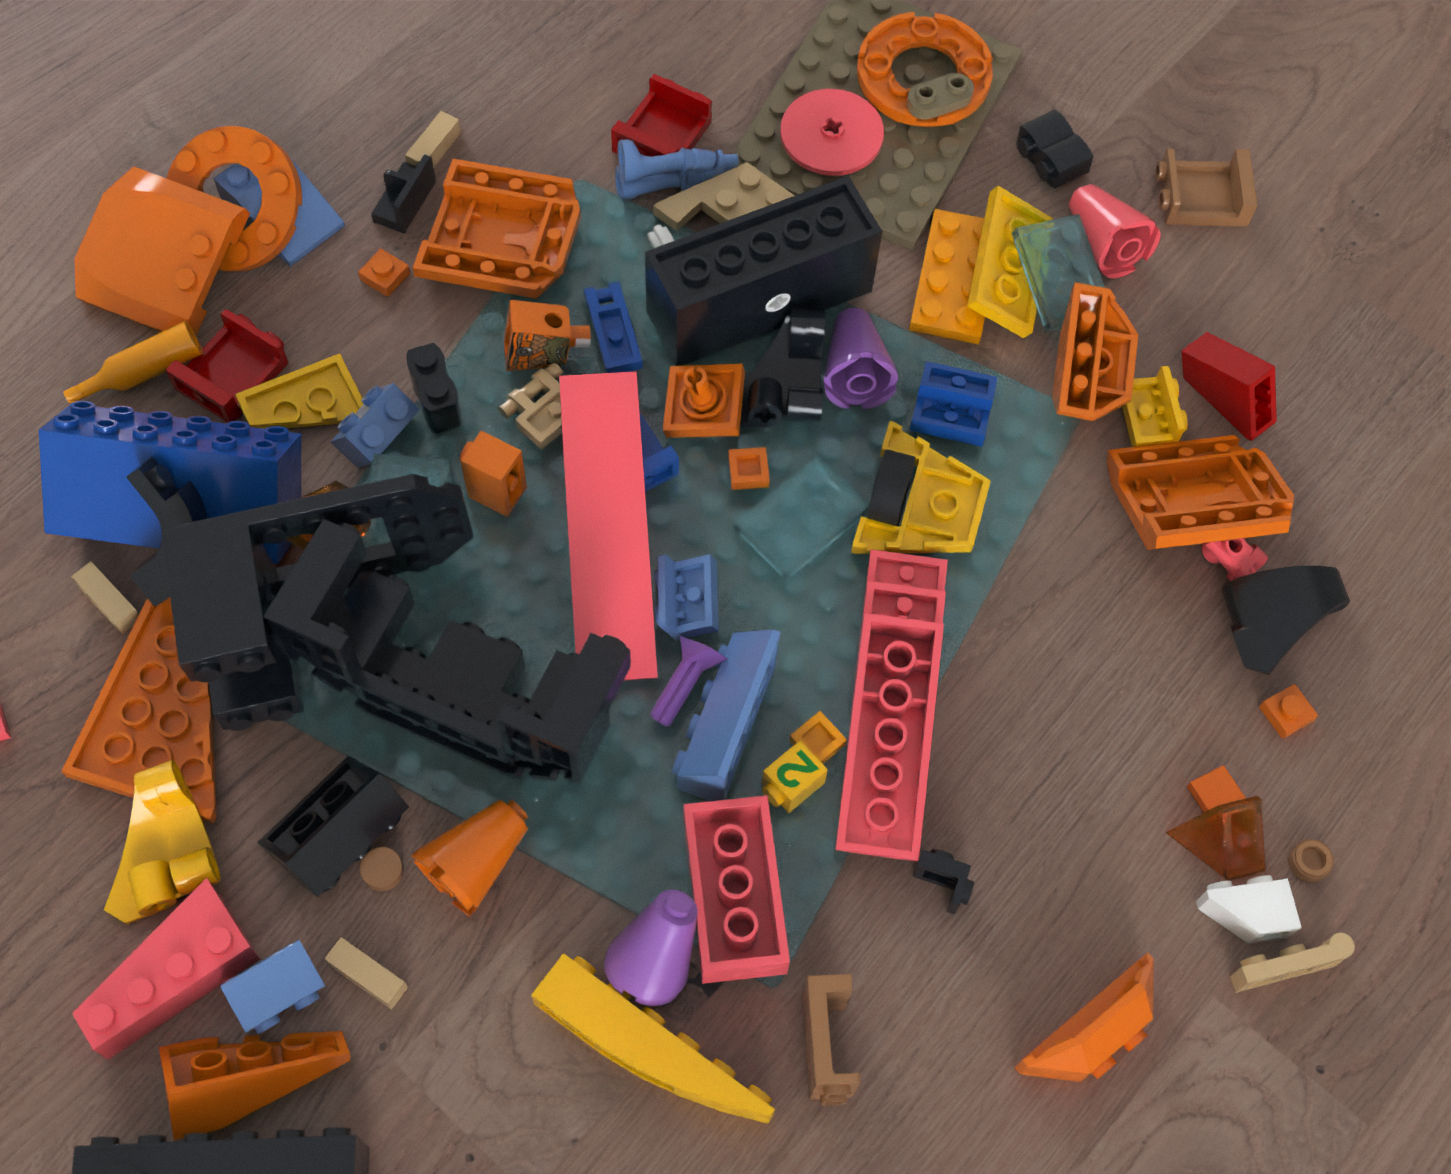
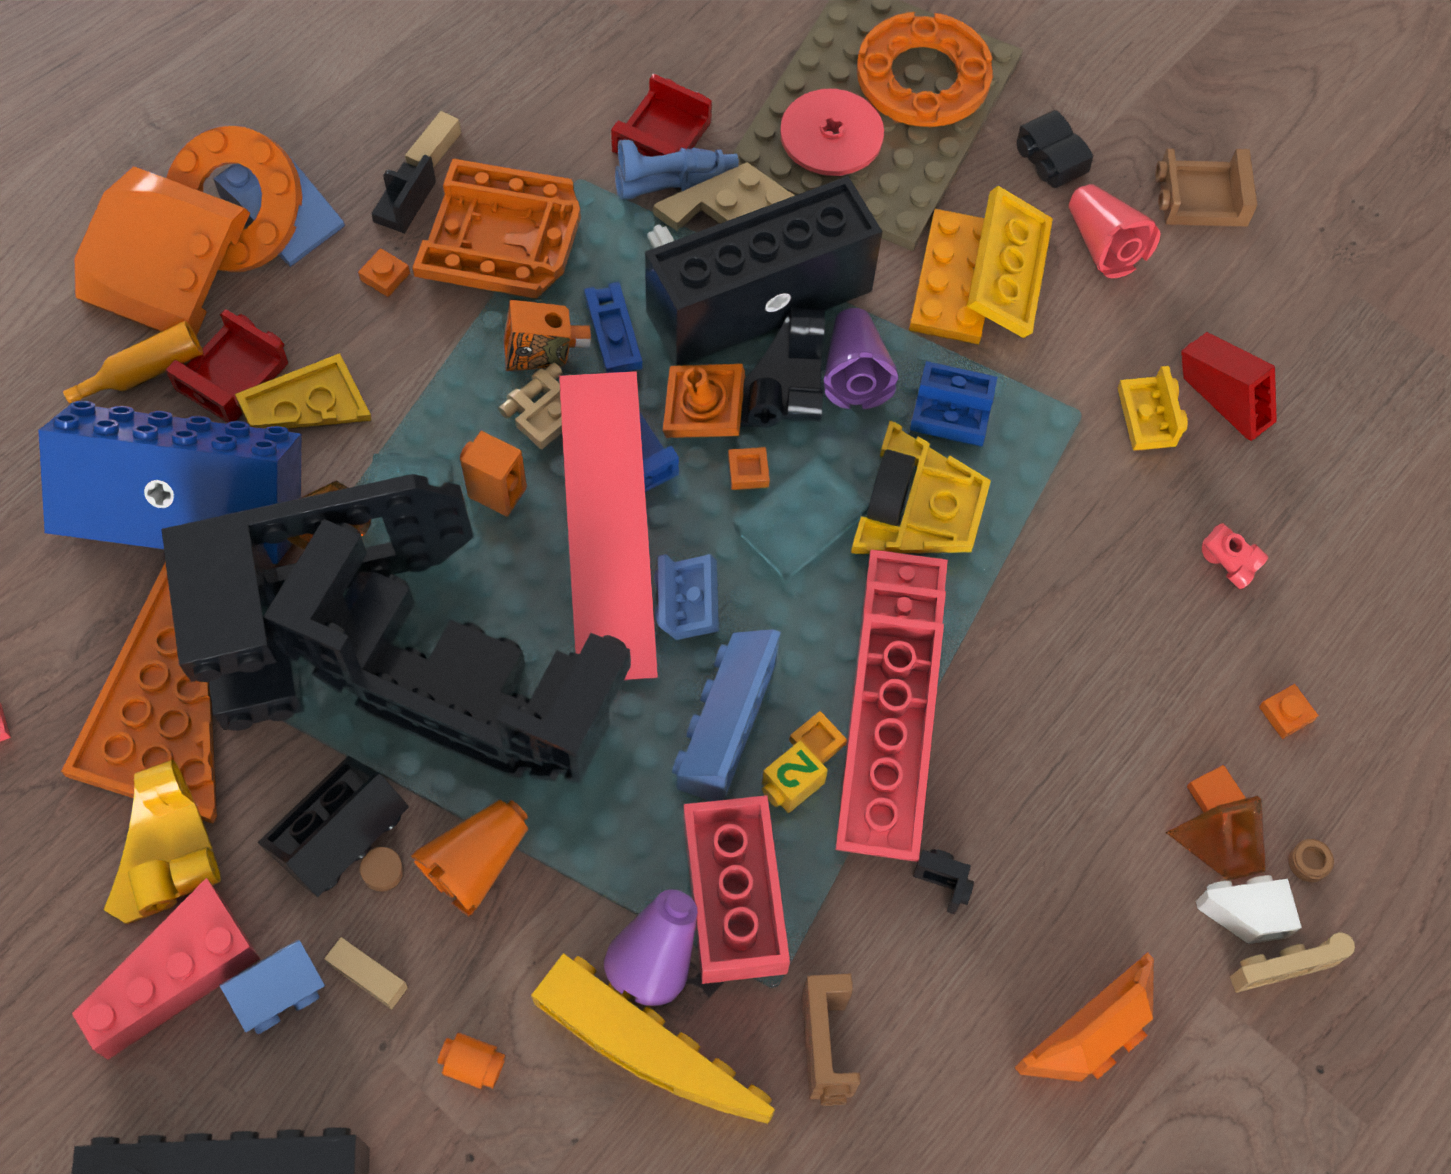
tan piece [71,561,139,635] -> none
black arch [126,457,208,607] -> none
orange wedge [159,1031,351,1140] -> none
medium blue brick [331,383,420,468] -> none
black brick [406,343,462,434] -> none
medium lavender piece [650,636,727,727] -> none
dark tan plate [907,73,974,119] -> none
clear light blue plate [1011,214,1105,332] -> none
orange wedge [1052,282,1138,421] -> none
orange wedge [1107,435,1294,550] -> none
black panel [1222,566,1350,675] -> none
none -> orange brick [437,1032,506,1089]

